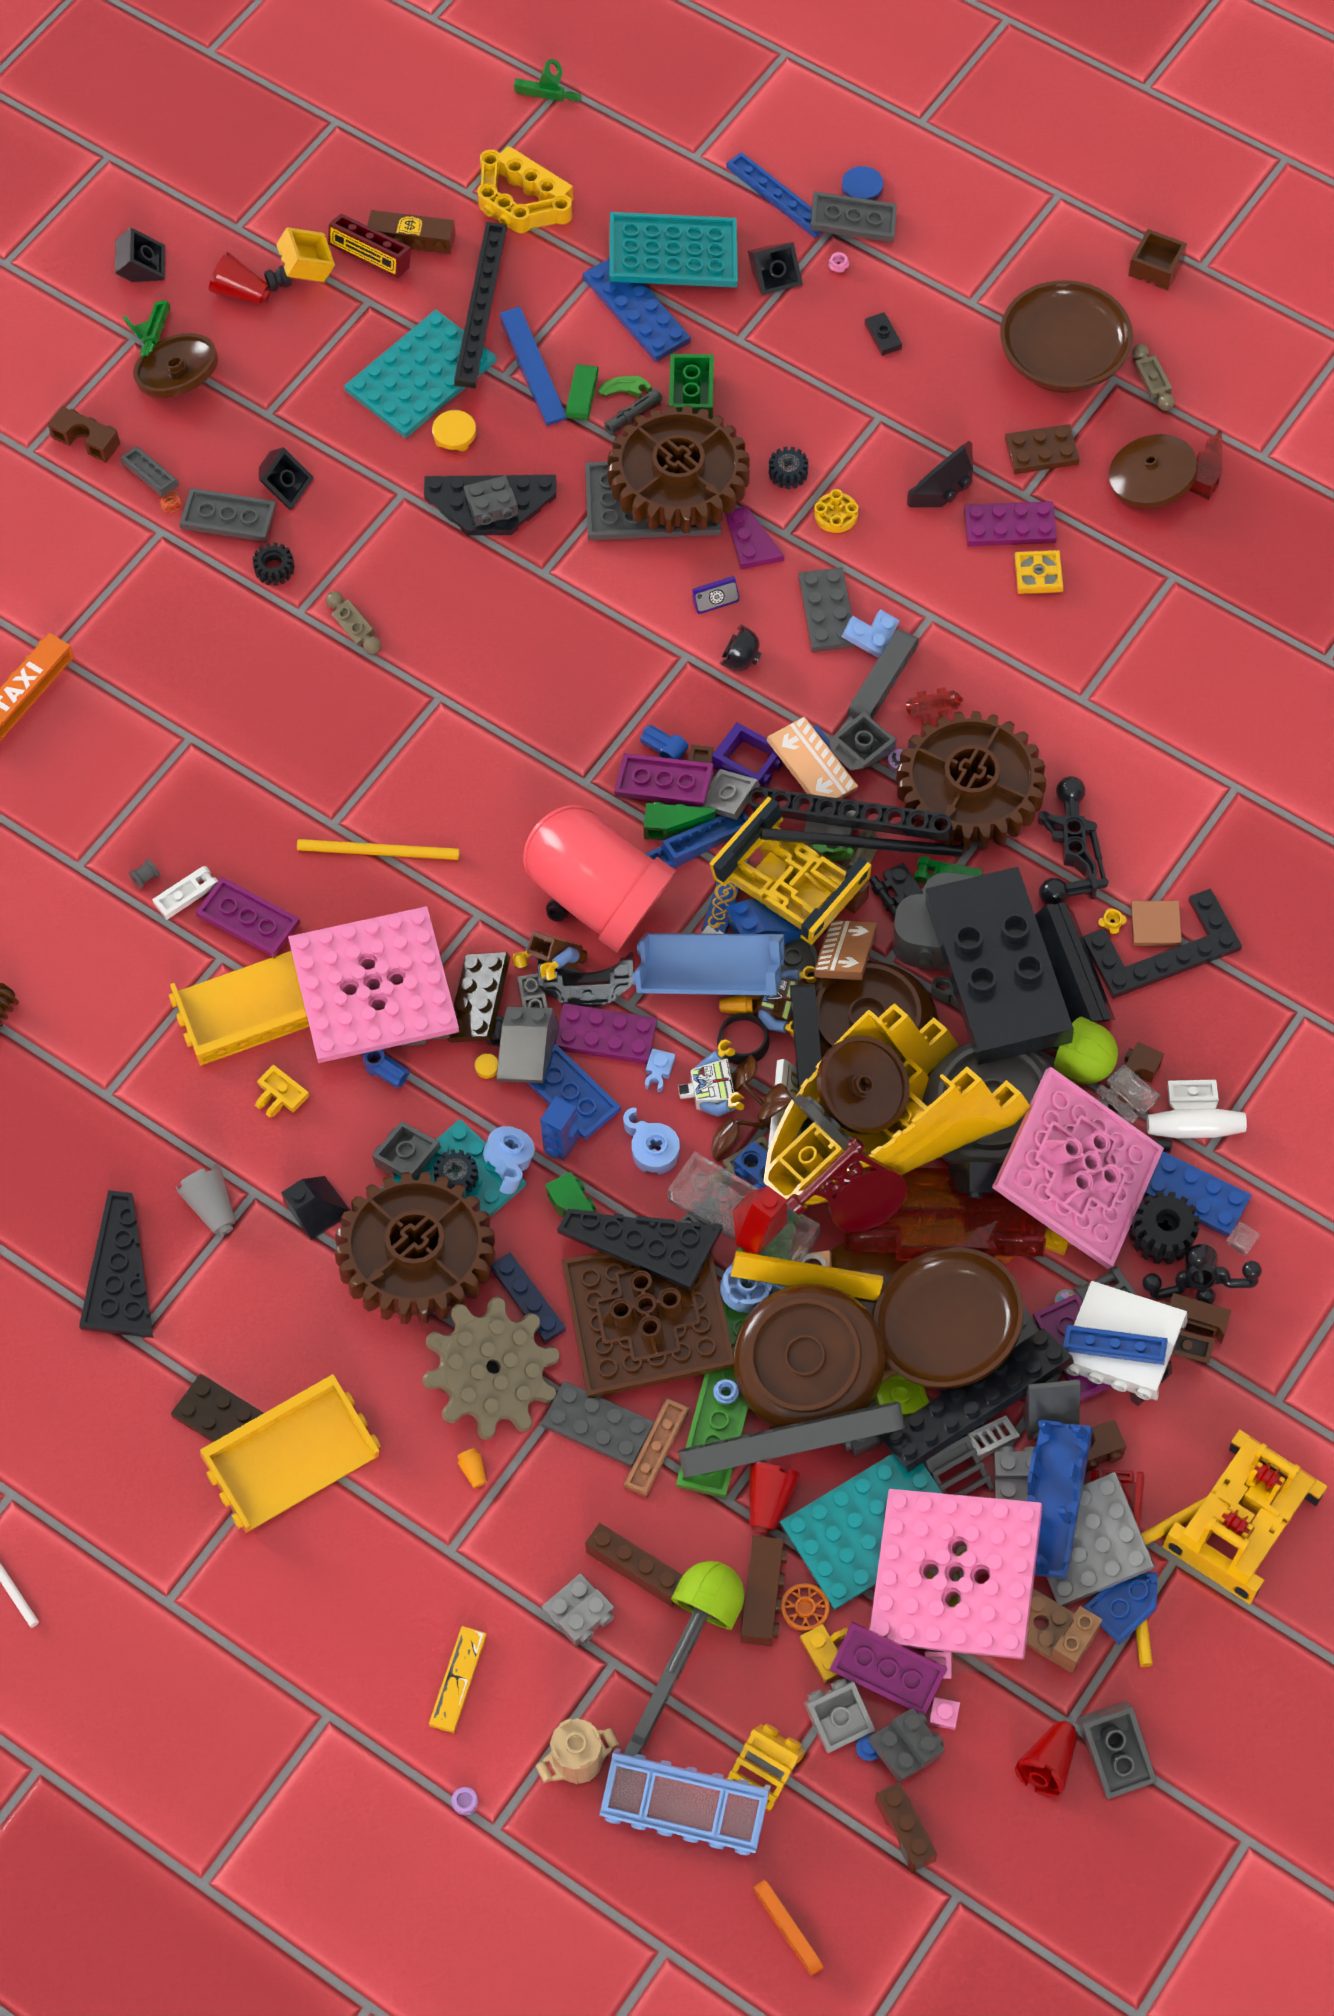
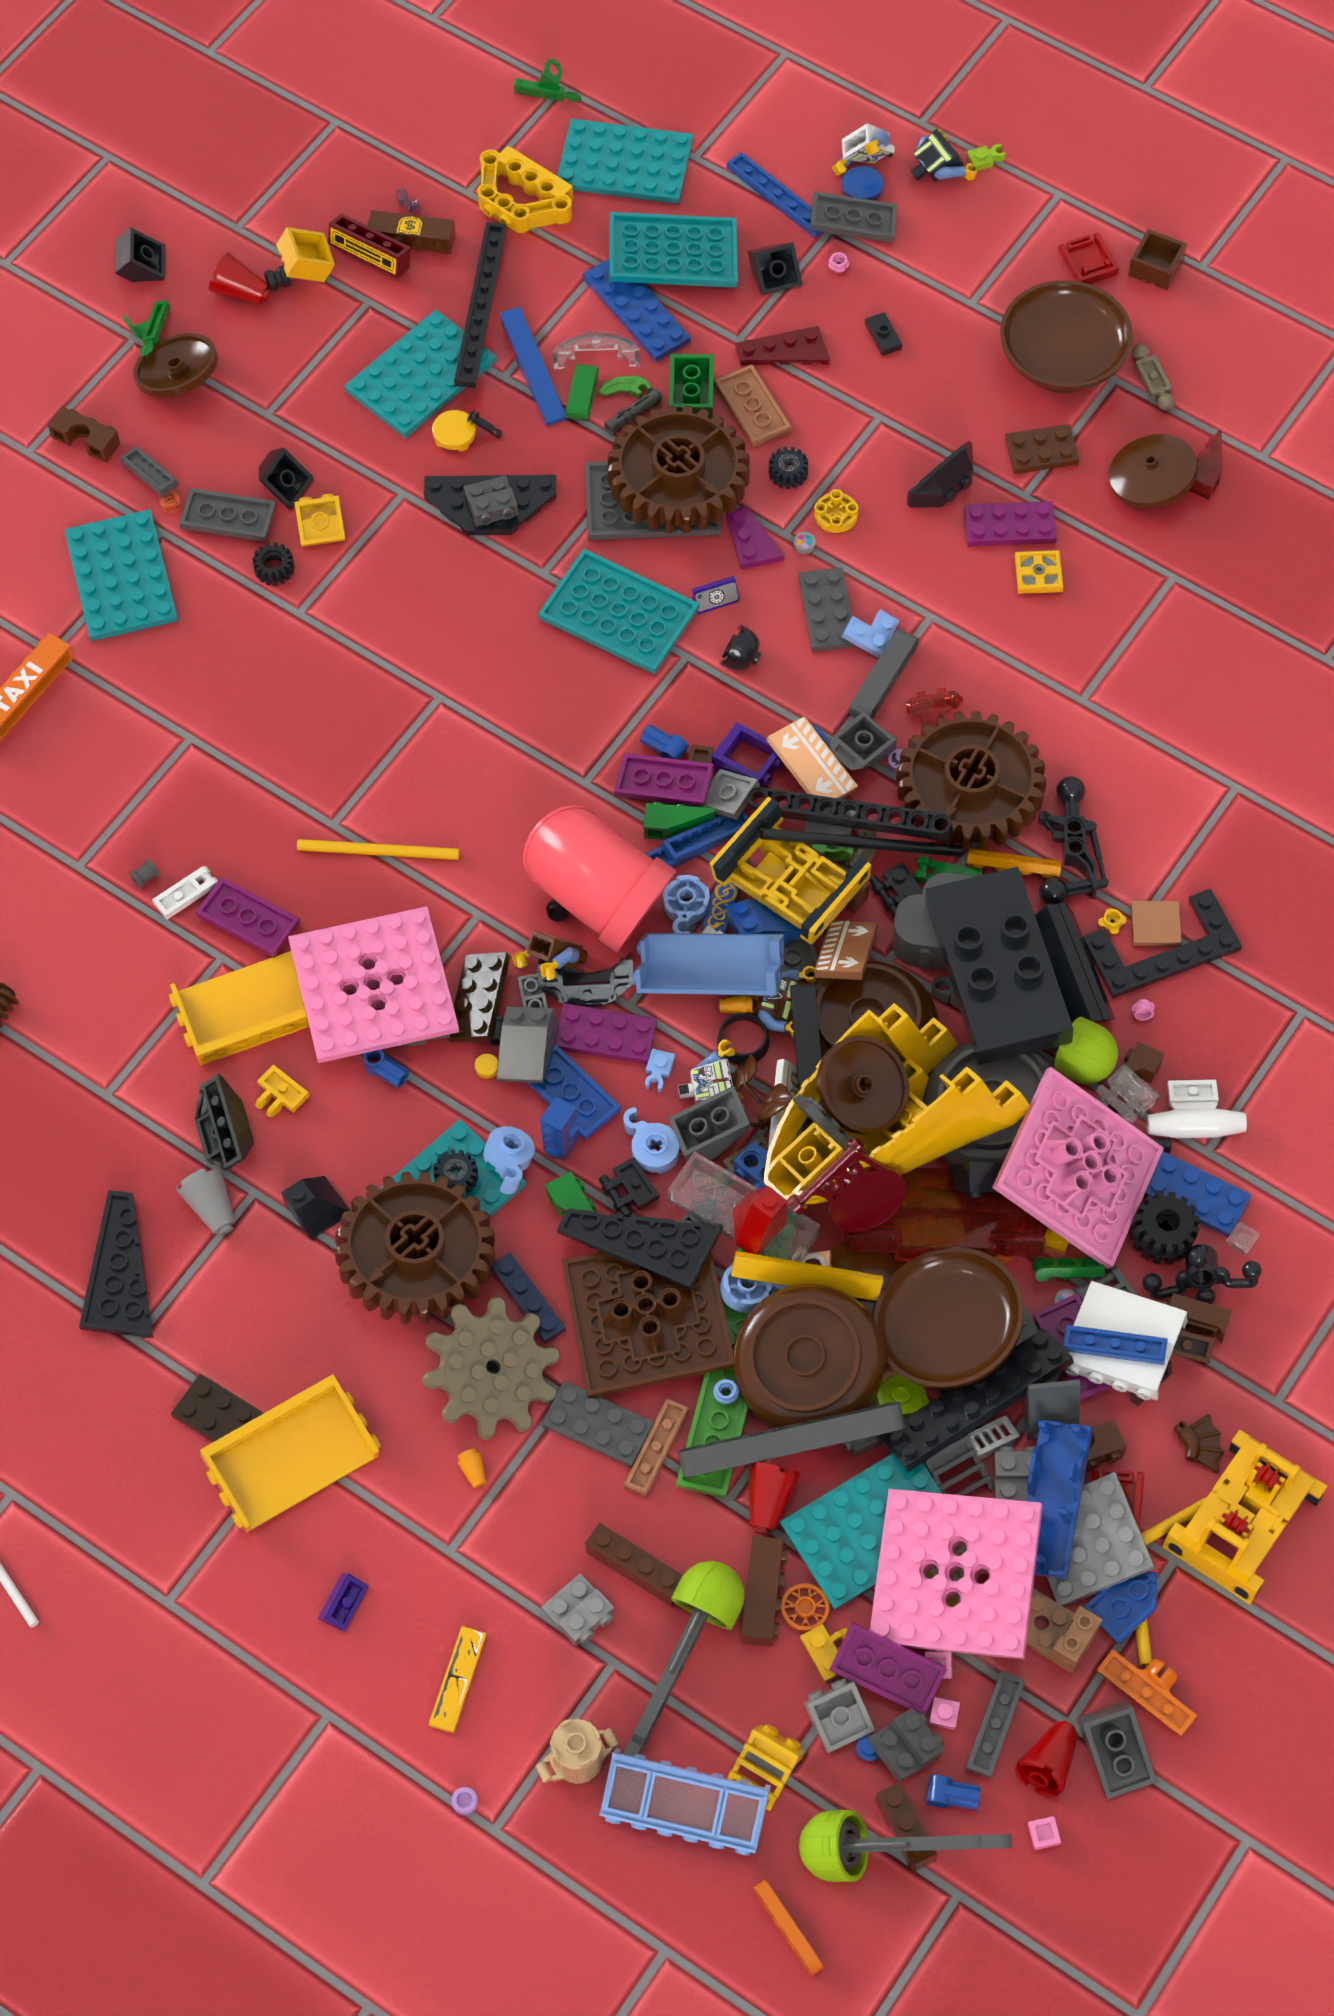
dark tan plate [326,591,381,654] -> none
dark grey plate [372,1121,441,1180] -> none
none -> teal plate [64,509,178,642]
none -> pearl dark grey wedge [195,1074,255,1170]
none -> yellow plate [294,494,346,547]
none -> dark purple slope [318,1573,369,1631]
none -> arm [396,188,421,213]
none -> black piece [467,410,502,438]
none -> teal plate [538,549,700,675]
none -> clear windscreen [553,330,640,369]
none -> teal plate [557,118,693,204]
none -> black plate [599,1157,659,1217]
none -> light blue piece [663,875,710,933]
none -> dark grey slope [669,1086,751,1169]
none -> nougat tile [714,364,792,448]
none -> dark red wing [735,326,830,365]
none -> light grey tile [793,532,816,554]
none -> piece [799,1810,1013,1882]
none -> torso [832,124,895,176]
none -> torso [910,129,977,182]
none -> blue piece [926,1775,981,1811]
none -> lime plate [966,144,1006,171]
none -> dark grey plate [966,1670,1026,1779]
none -> light orange plate [967,848,1062,878]
none -> bright pink plate [1027,1816,1061,1851]
none -> green plate [1032,1257,1105,1282]
none -> red container [1058,232,1119,284]
none -> orange plate [1097,1649,1197,1737]
none -> bright pink plate [1131,999,1155,1021]
none -> reddish brown arm [1174,1414,1224,1472]

